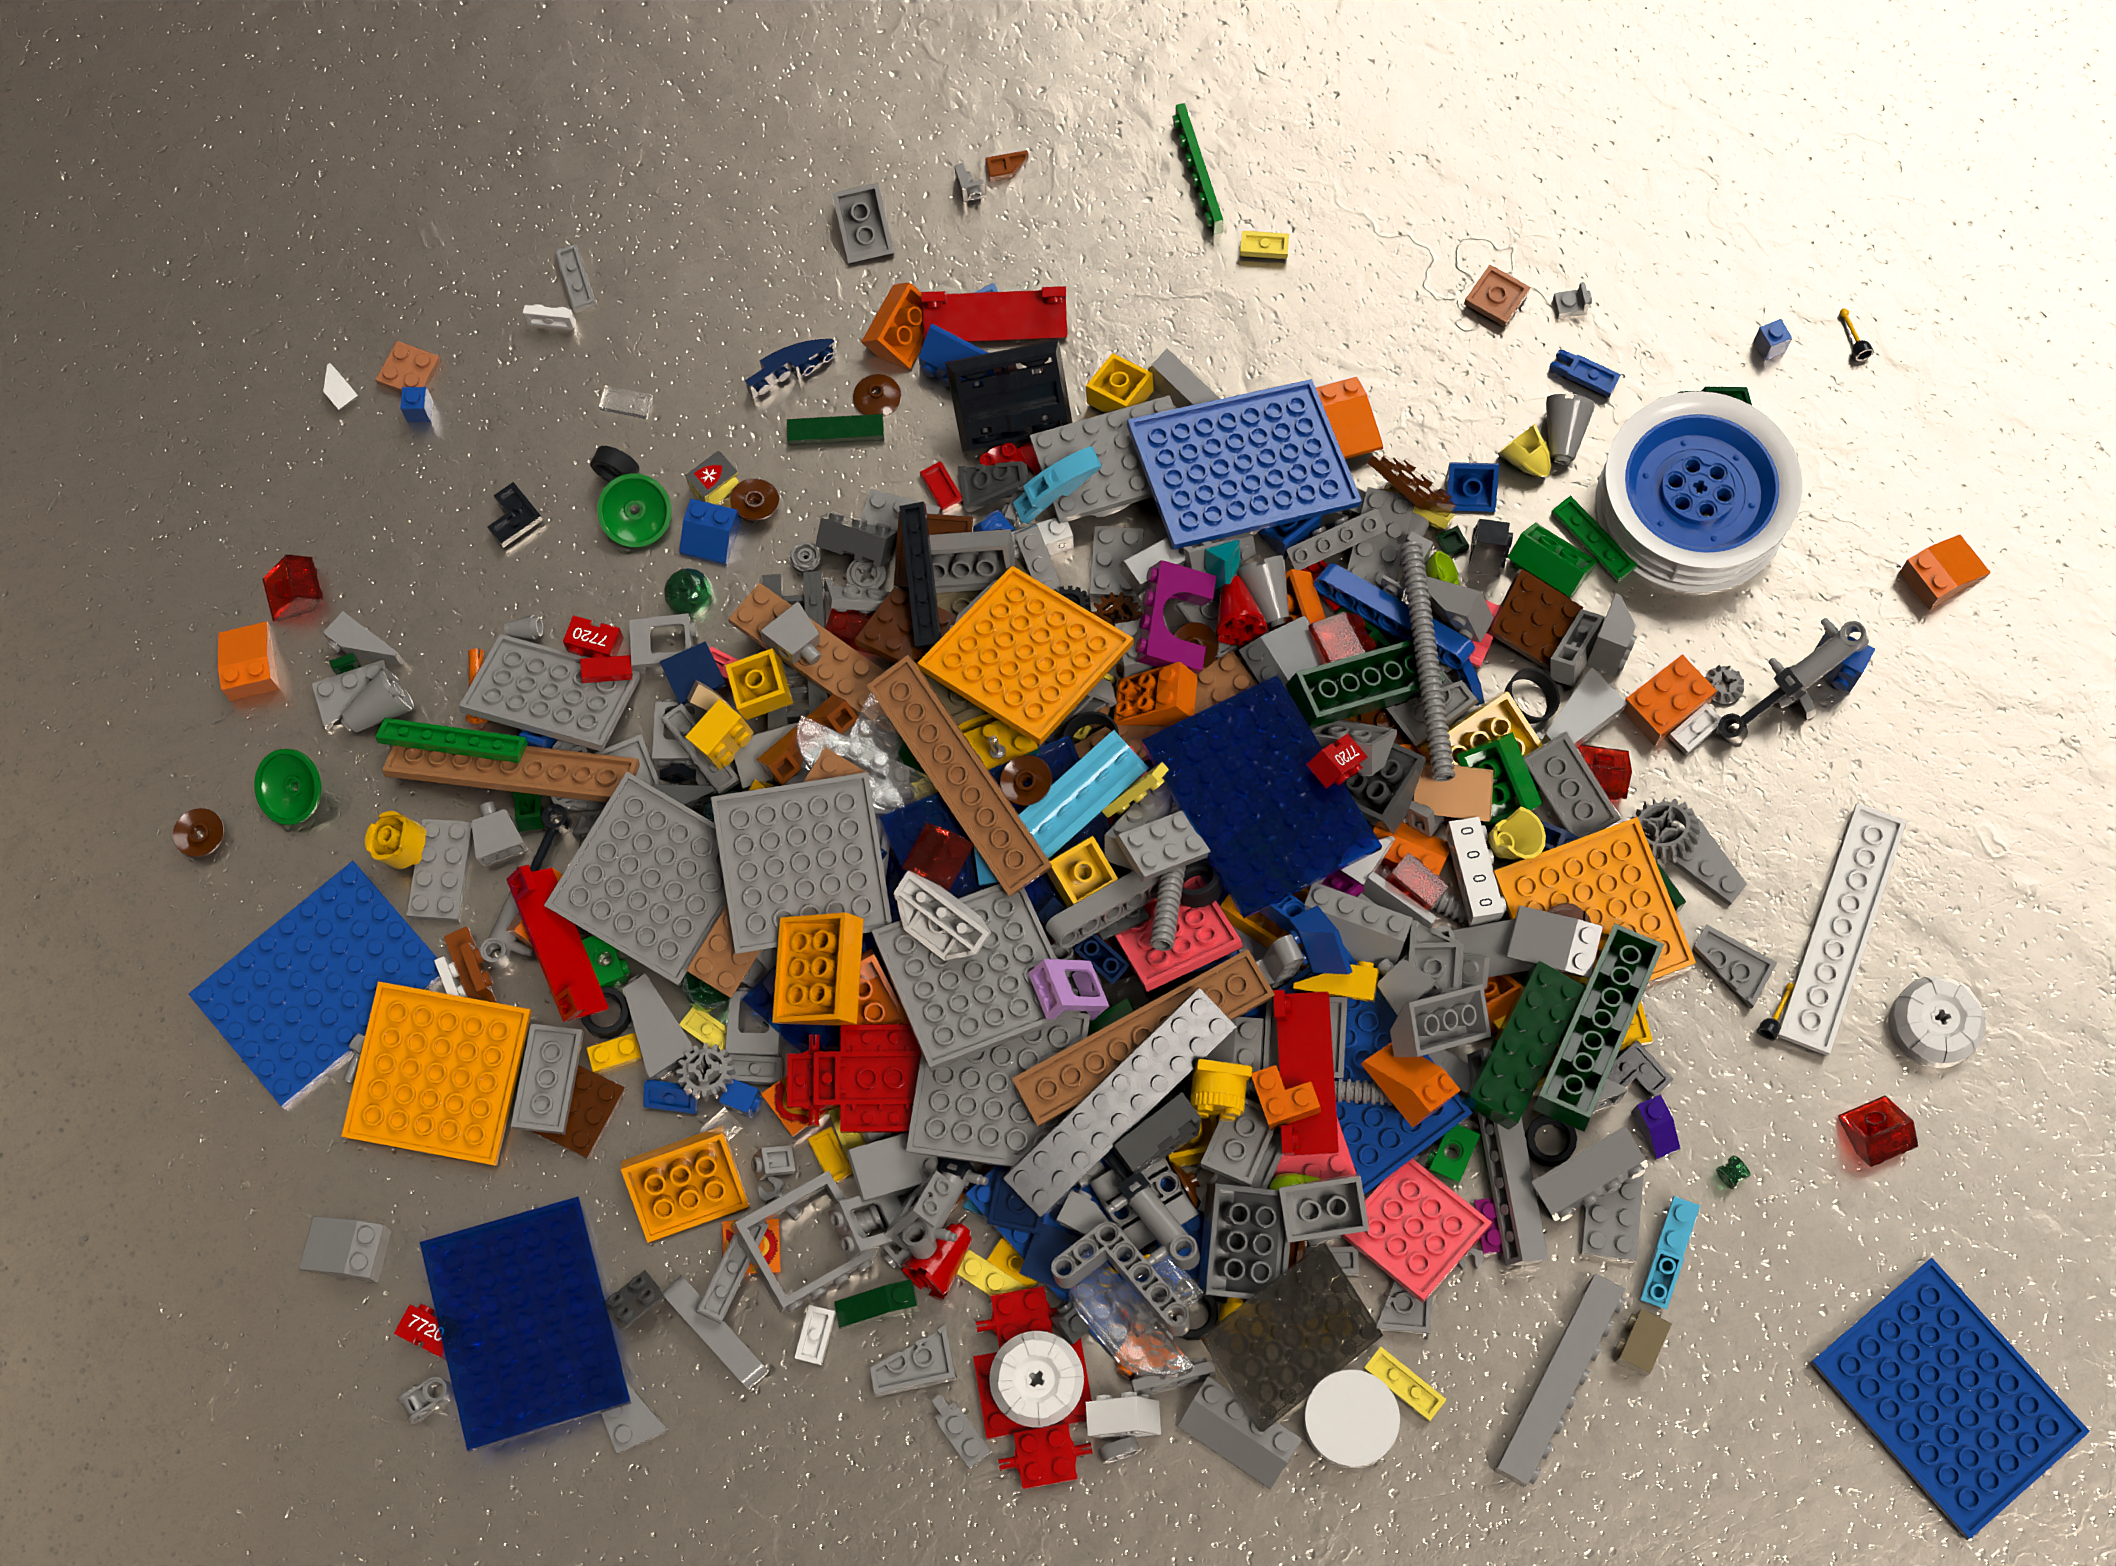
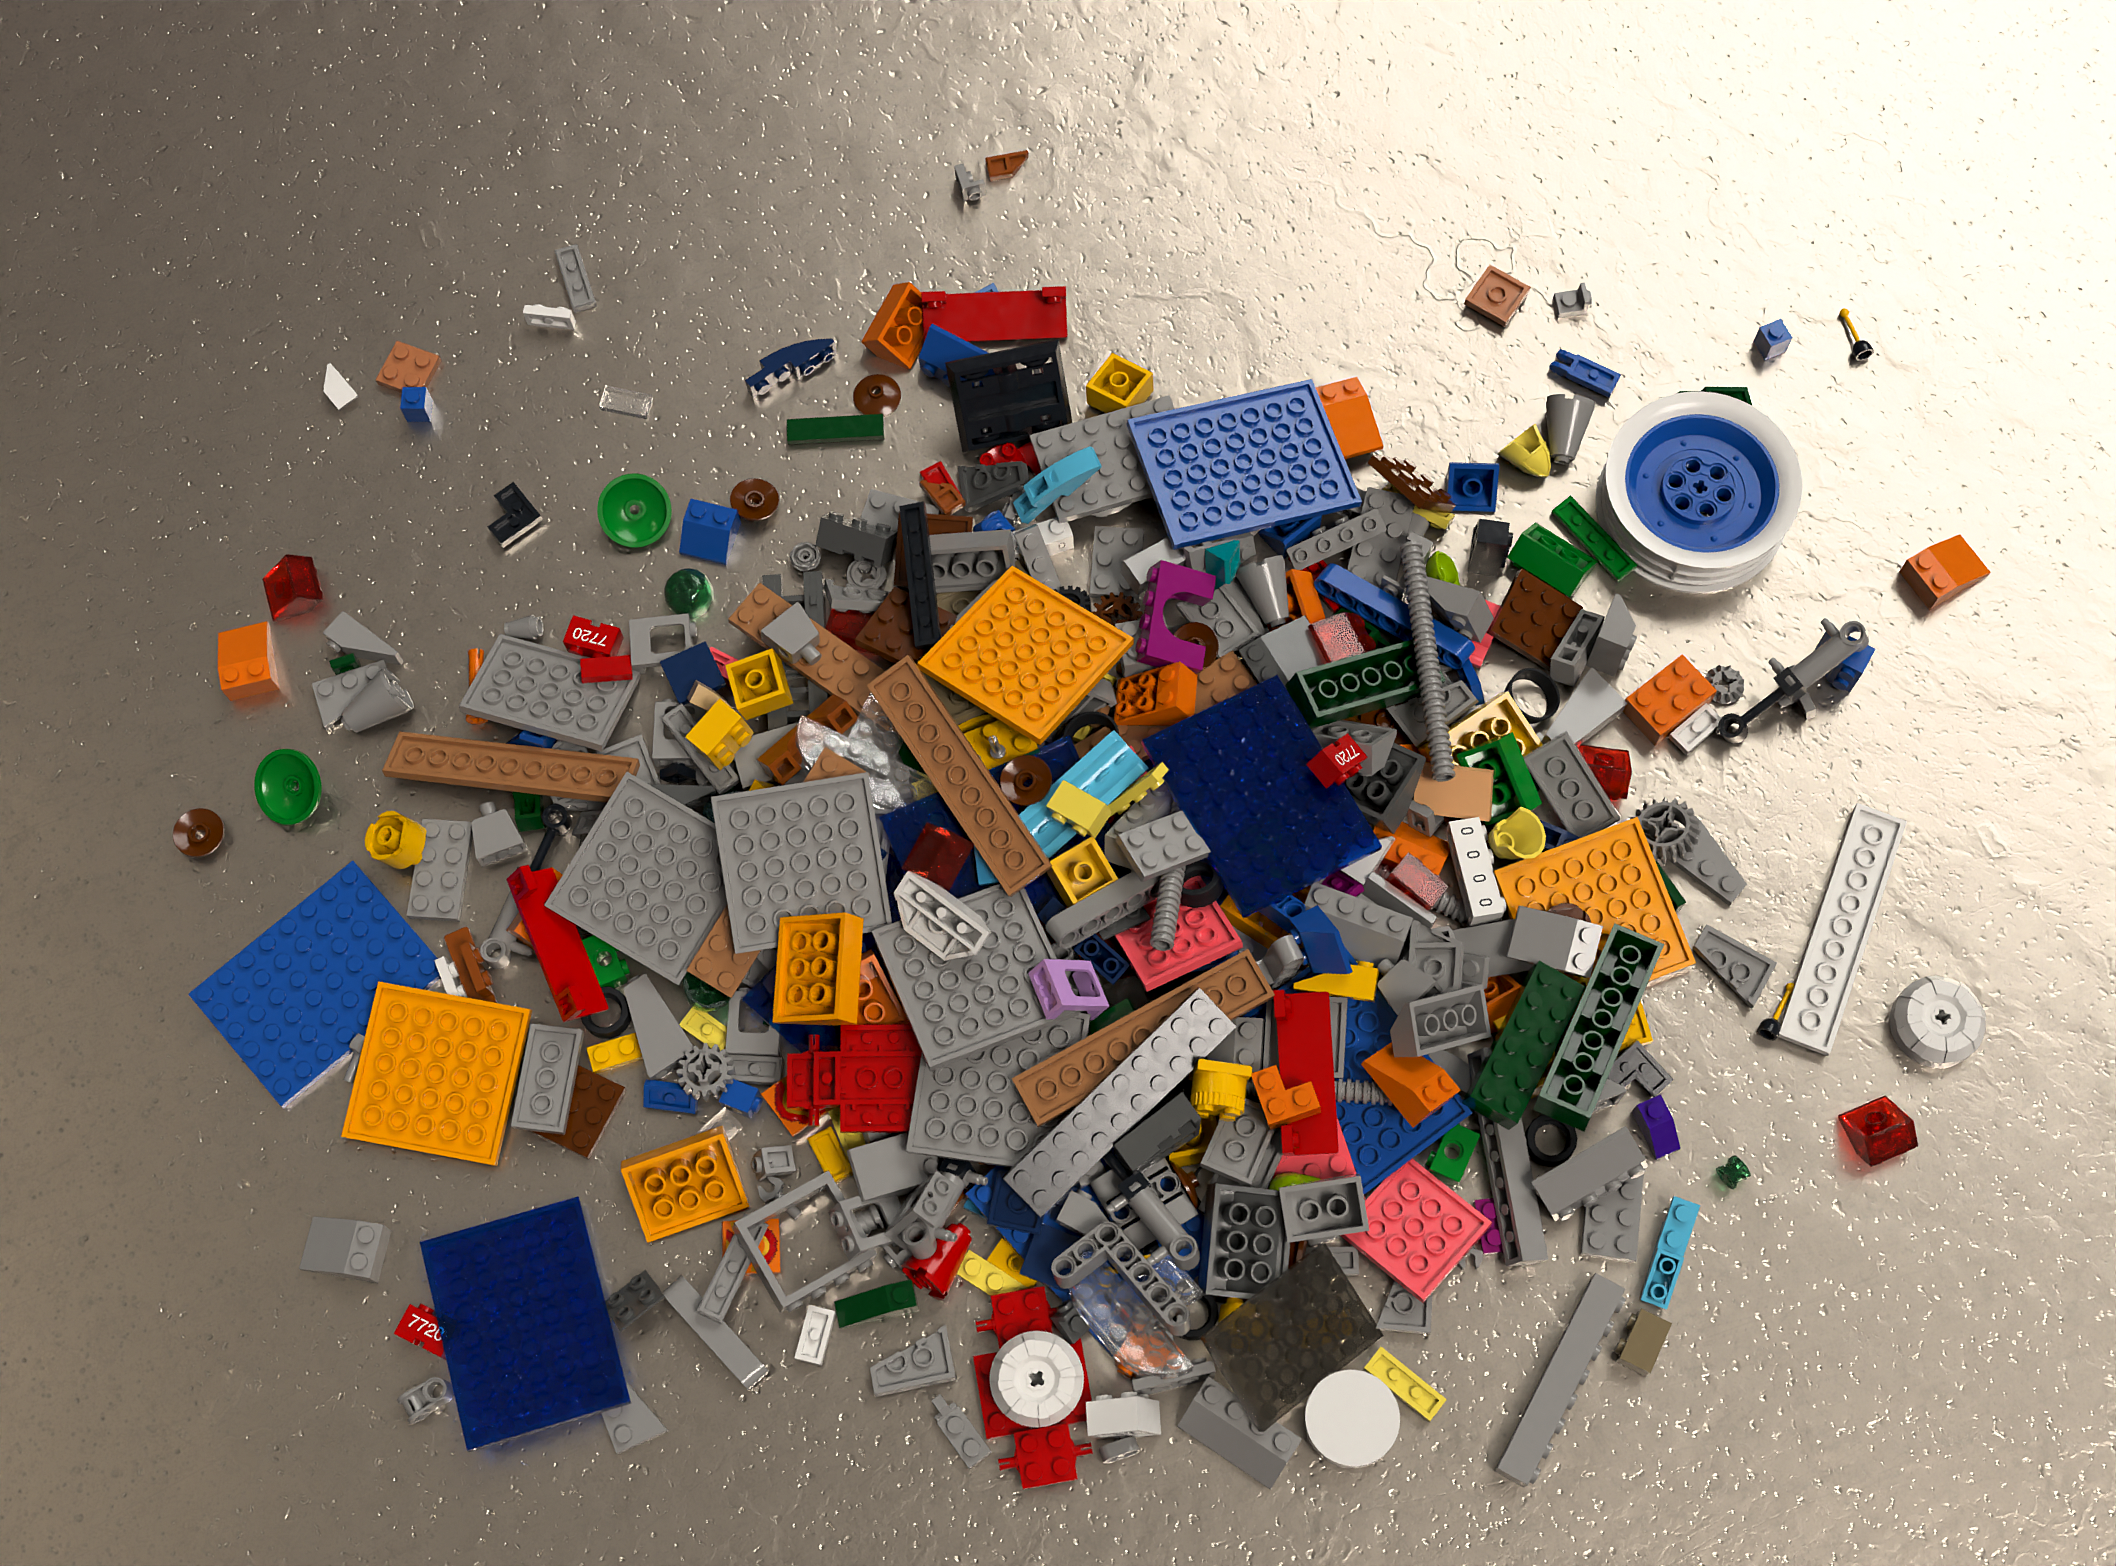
green plate [375,718,528,763] -> none
black tyre [590,446,639,482] -> none
piece [685,451,740,505] -> none
light grey slope [832,183,894,264] -> none
light grey slope [1148,349,1220,408] -> none
green plate [1172,103,1224,235] -> none
red cone [1216,576,1268,648] -> none
light yellow plate [1240,231,1289,259] -> none
dark green tile [1435,525,1469,557] -> none
blue plate [1810,1258,2090,1540] -> none
none -> dark orange tile [919,480,966,515]
none -> light yellow brick [1046,780,1112,838]

